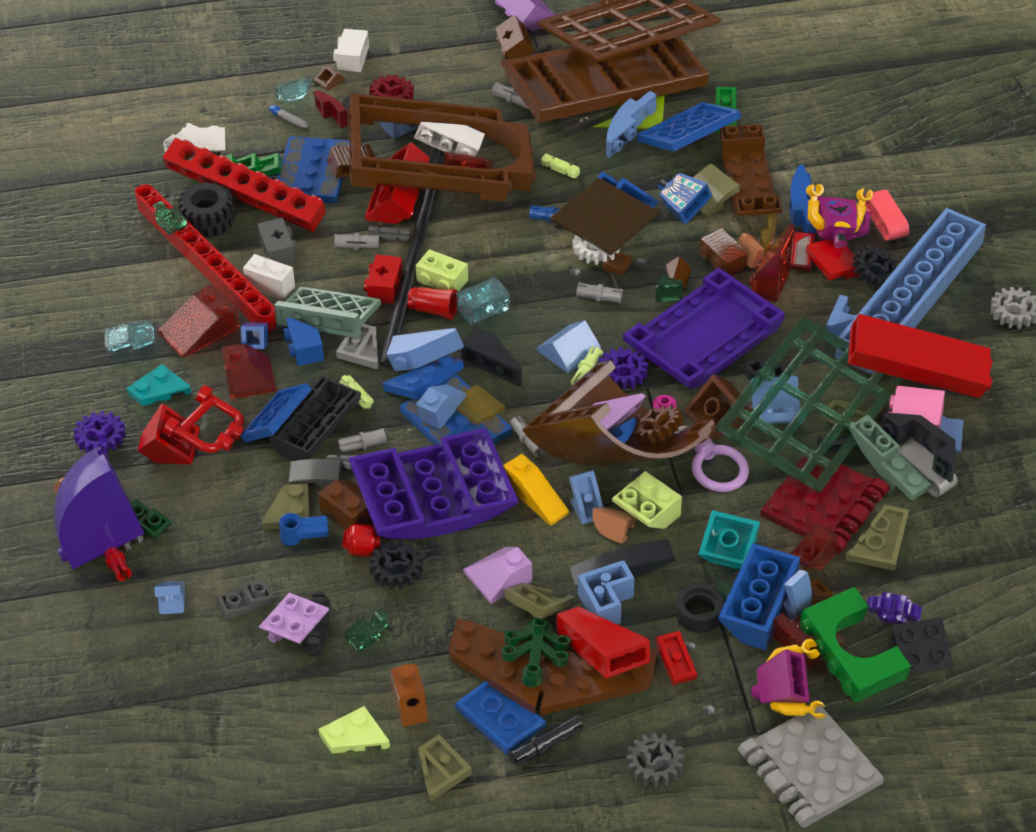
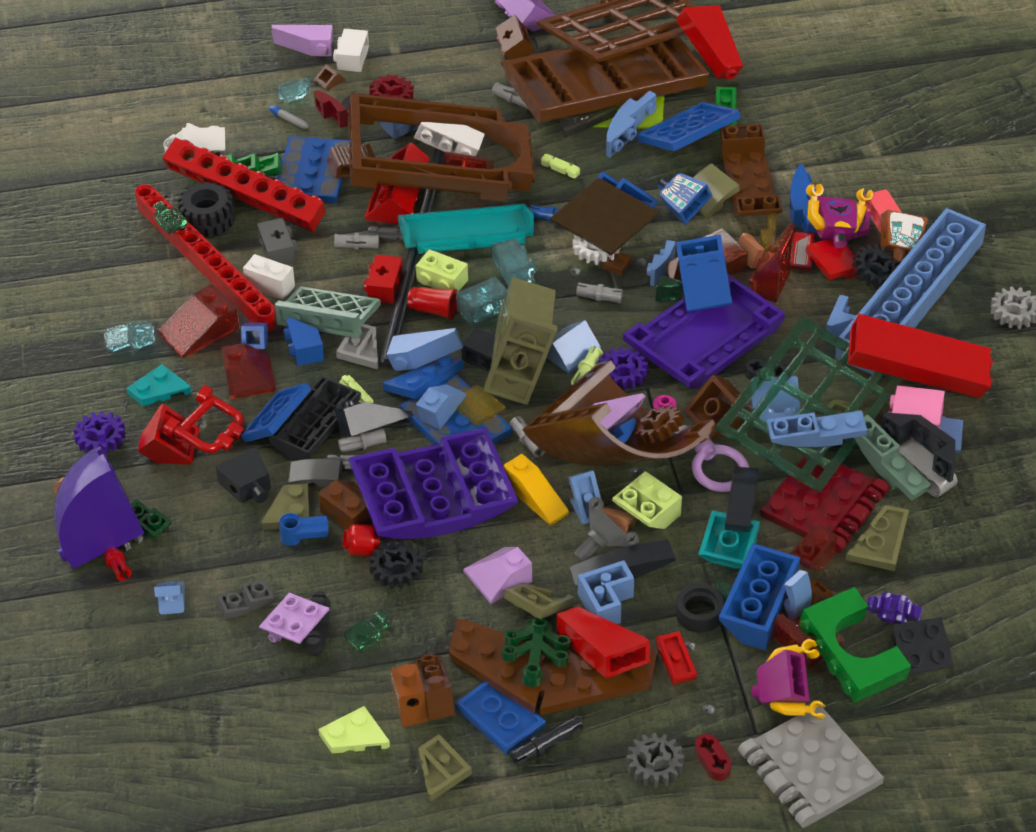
none -> black torso [215,447,271,503]
none -> lavender slope [272,25,334,56]
none -> slope [334,399,413,436]
none -> teal slope [398,204,534,254]
none -> reddish brown slope [415,654,455,720]
none -> olive brick [483,277,557,405]
none -> clear light blue brick [492,238,536,287]
none -> dark grey axle [574,497,639,561]
none -> medium blue slope [647,240,675,286]
none -> red slope [676,5,743,79]
none -> blue slope [676,234,732,312]
none -> dark red beam [694,734,732,781]
none -> black slope [725,466,759,533]
none -> medium blue slope [767,410,867,447]
none -> torso [880,210,928,265]

